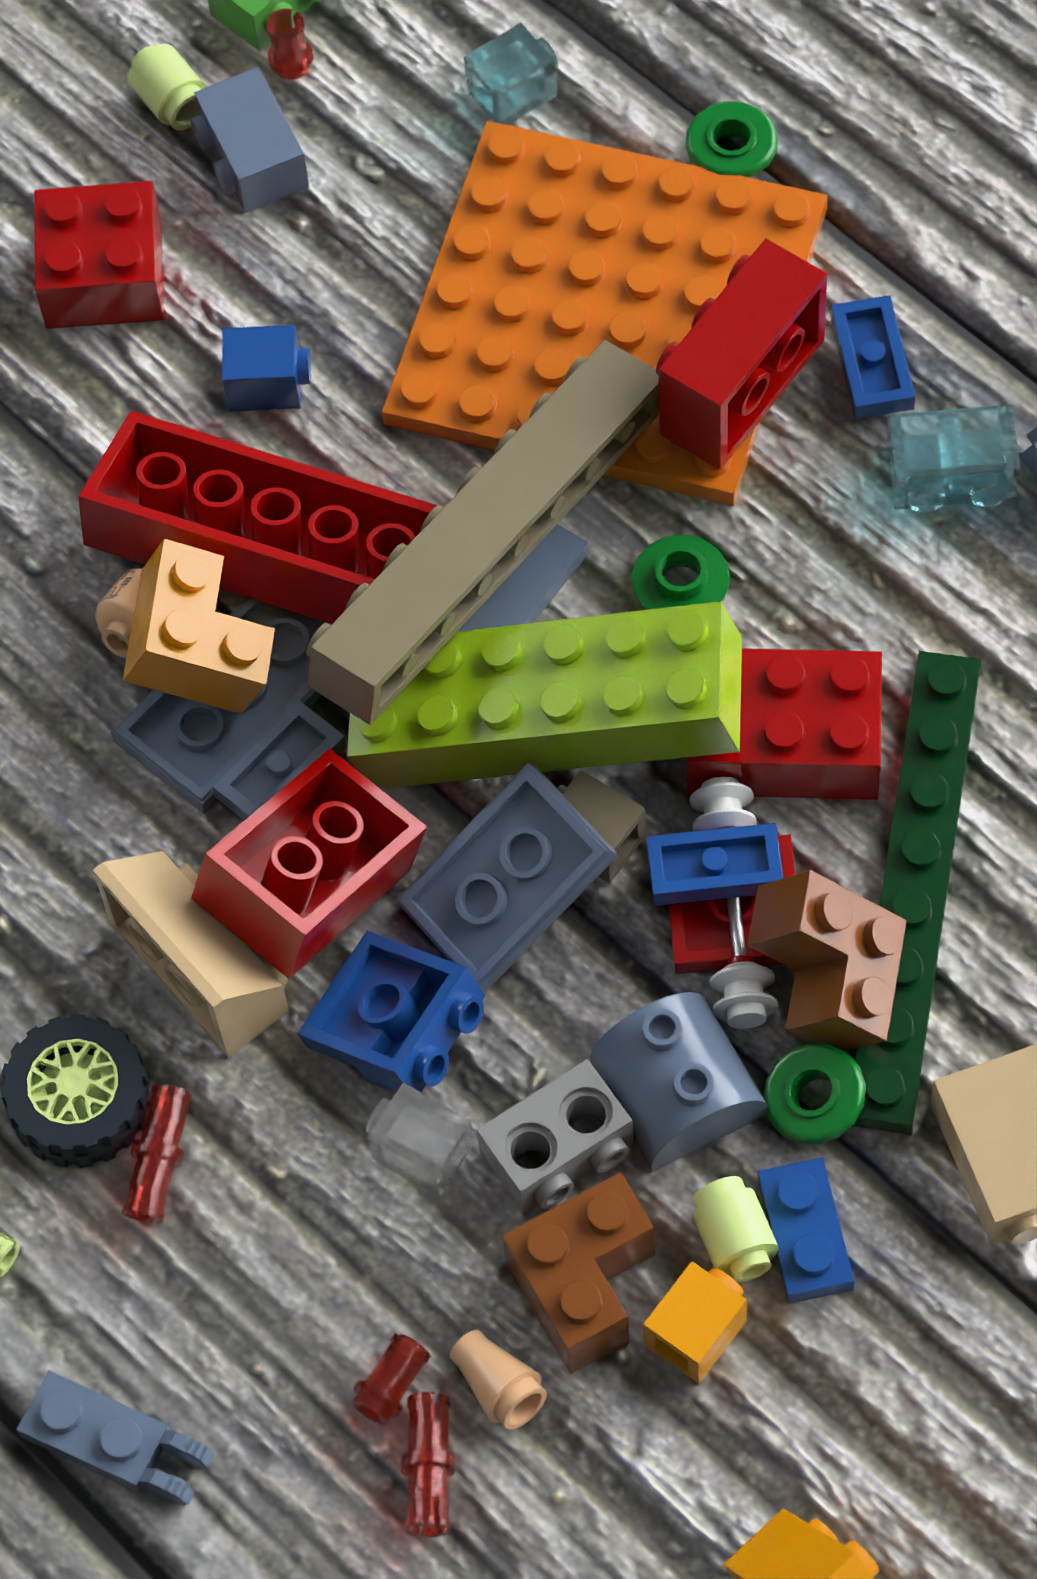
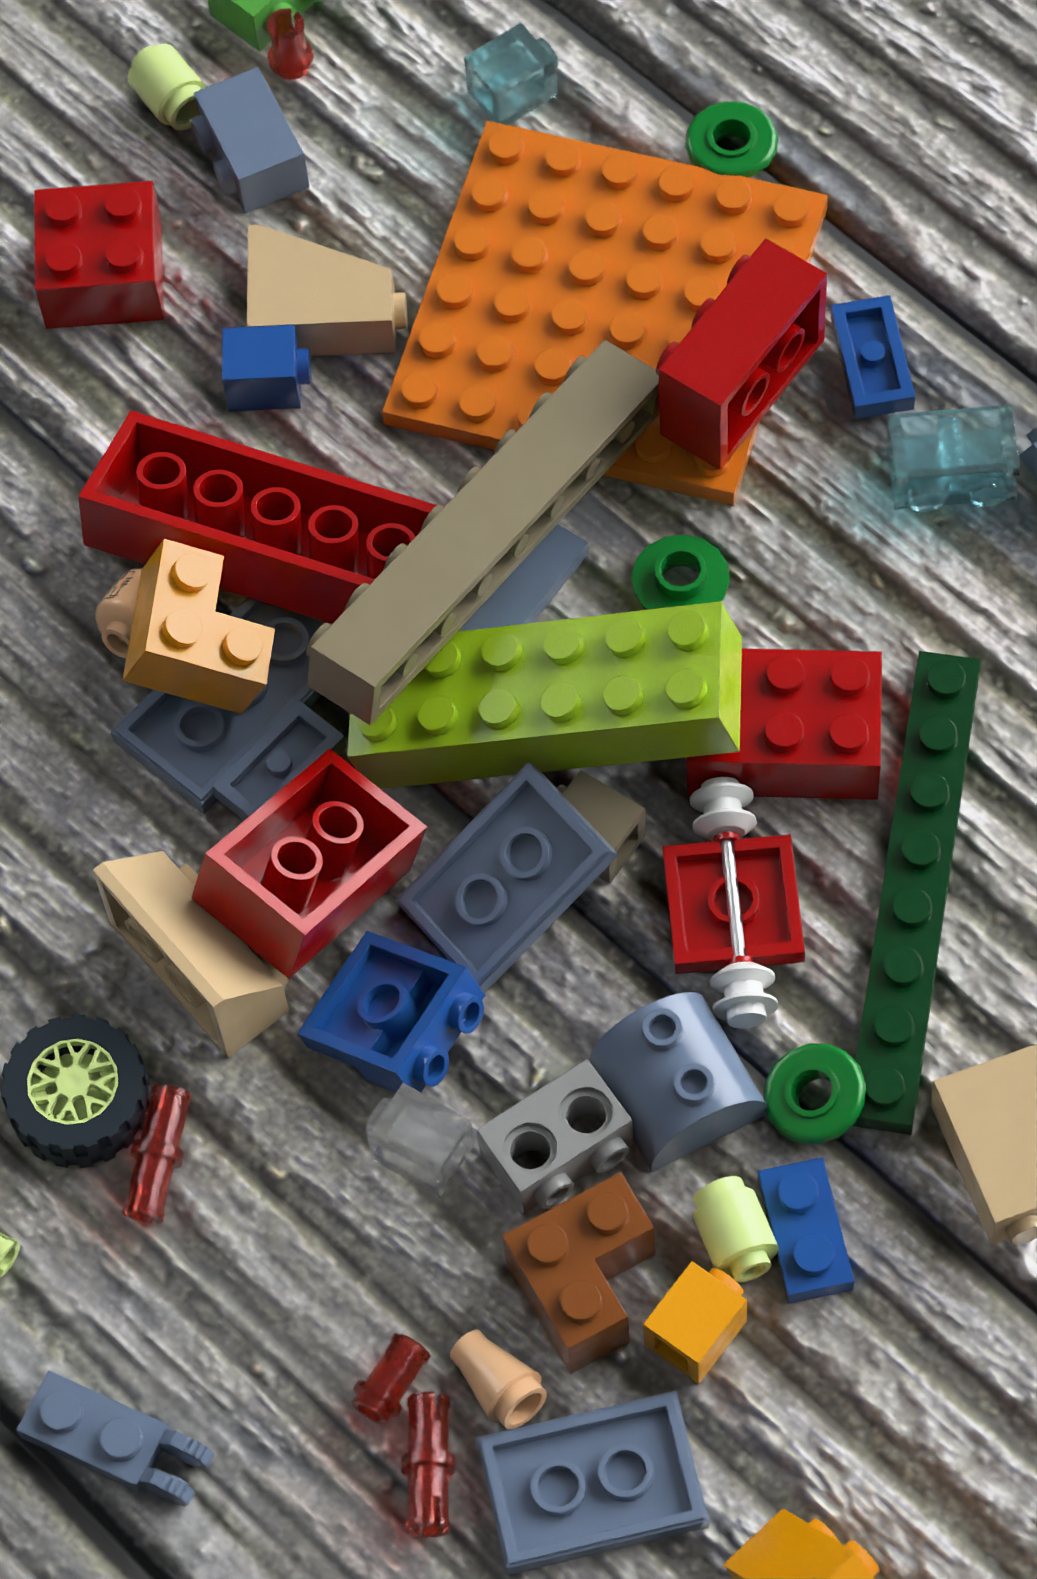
blue plate [646,823,783,906] -> none
dark orange brick [747,870,907,1051] -> none
none -> tan slope [247,224,407,356]
none -> sand blue tile [476,1391,709,1575]

